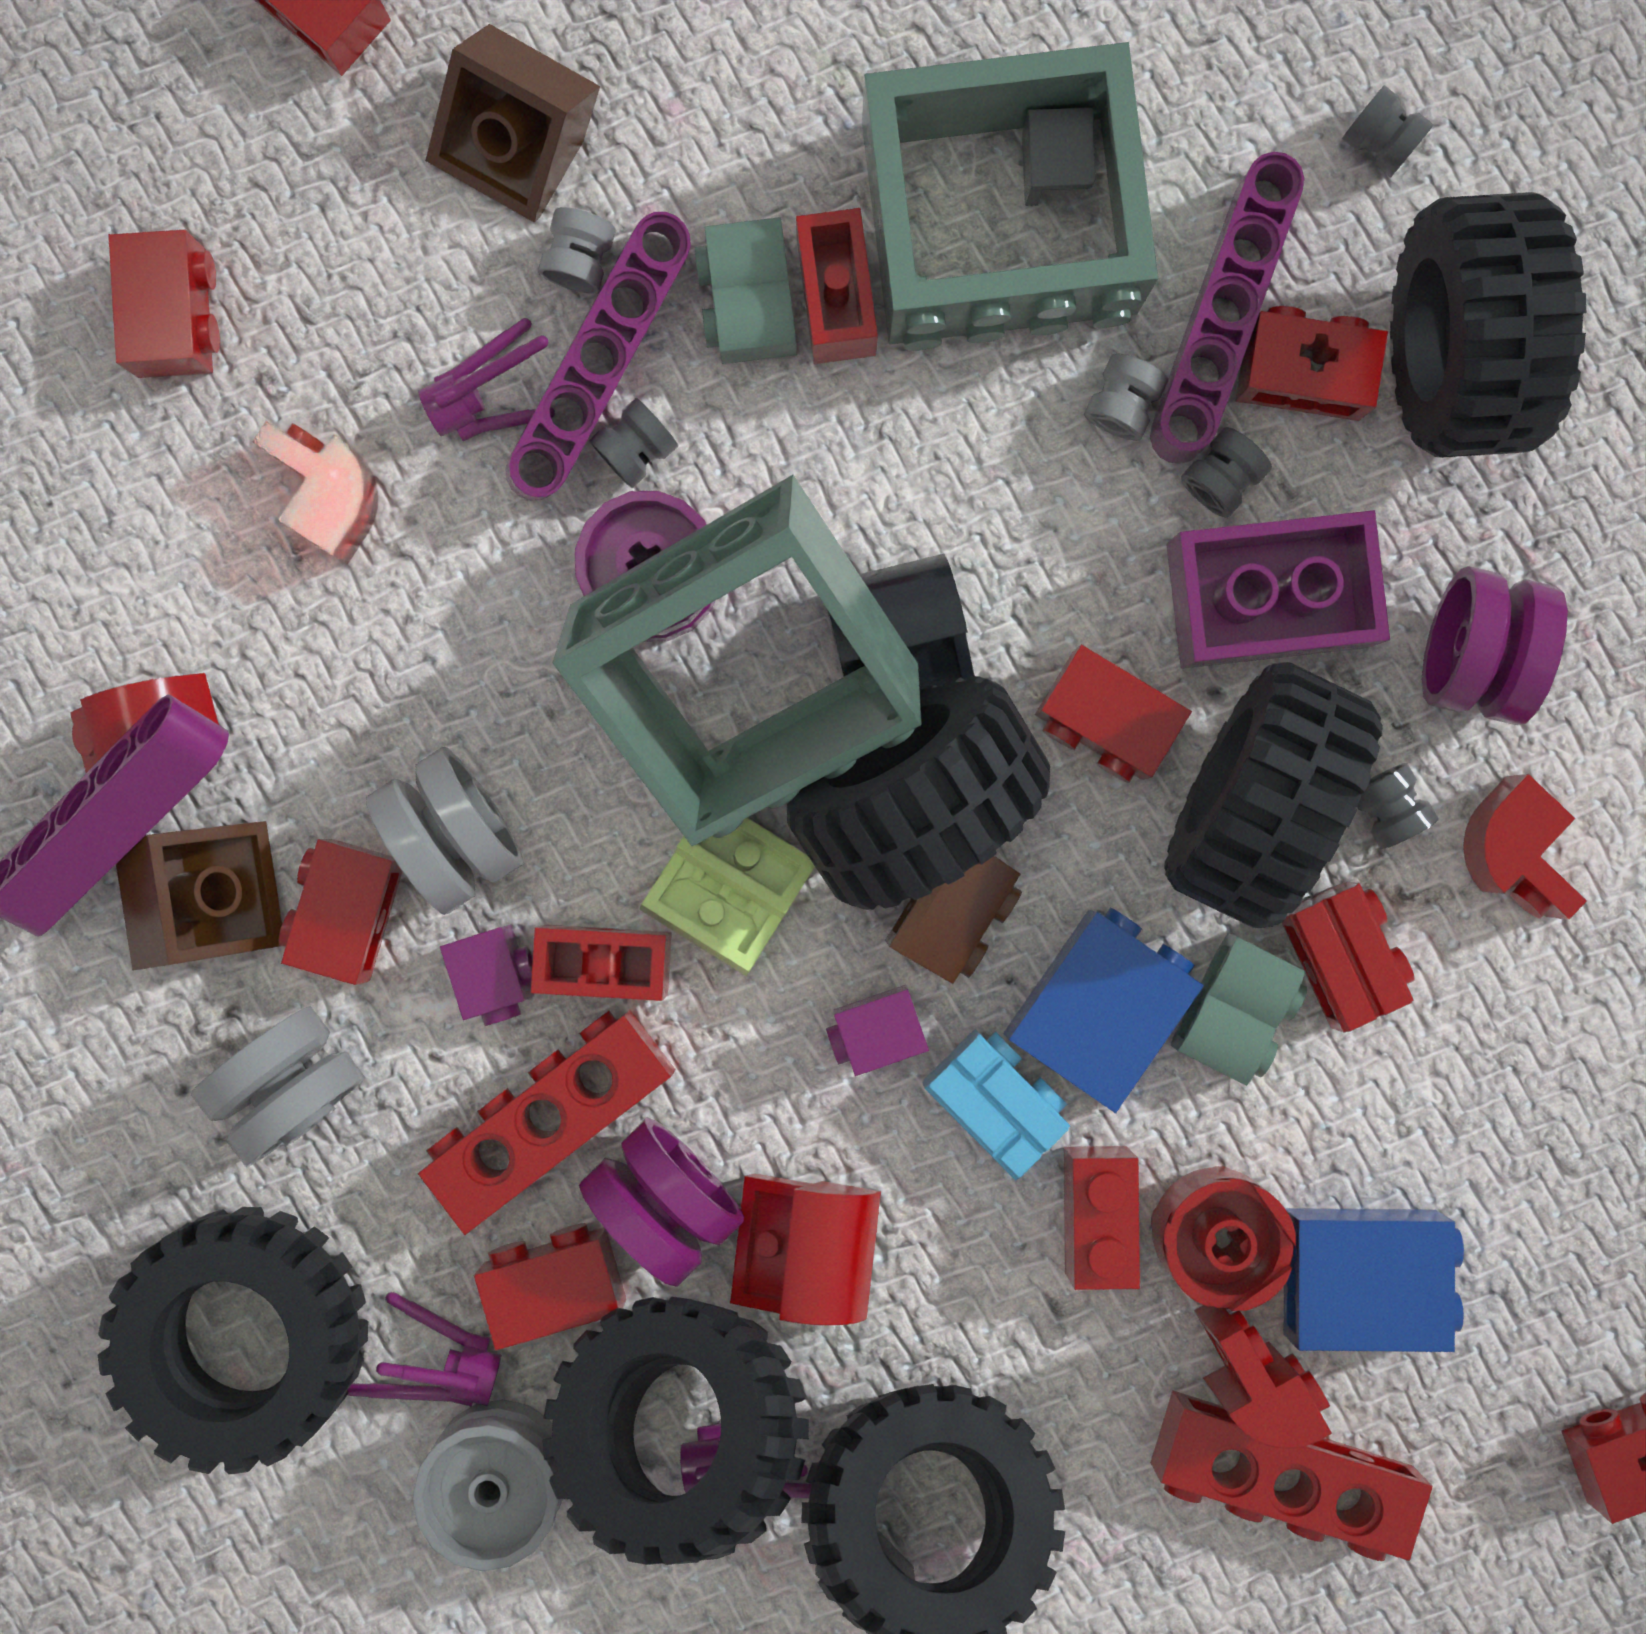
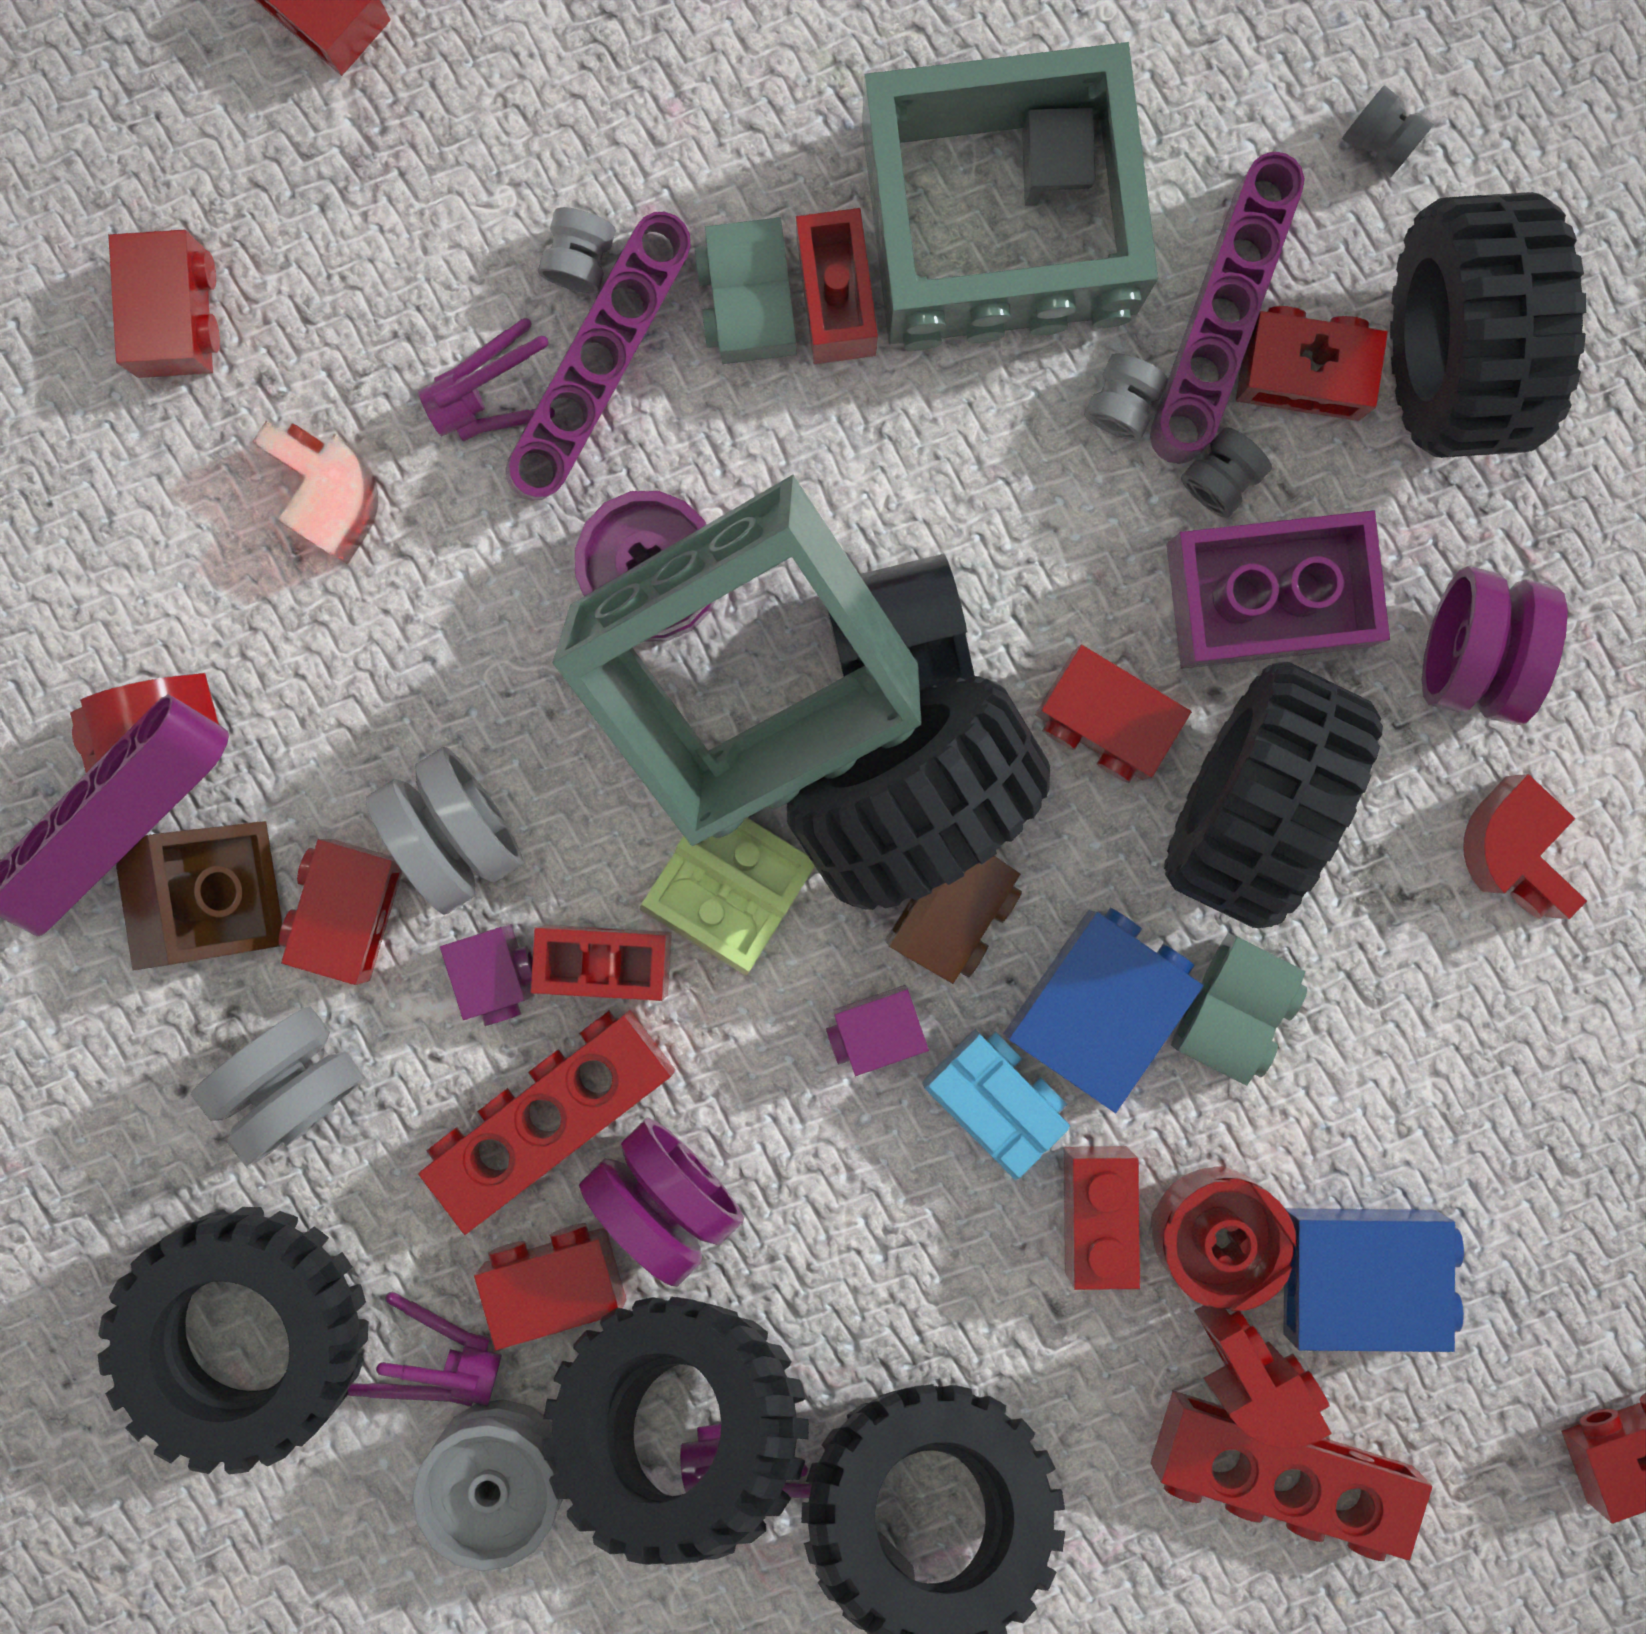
reddish brown slope [425,24,600,222] -> none
dark grey wheel [589,398,678,489] -> none
red brick [730,1173,881,1325] -> none
red brick [1282,882,1415,1033] -> none
dark grey wheel [1357,763,1438,849] -> none

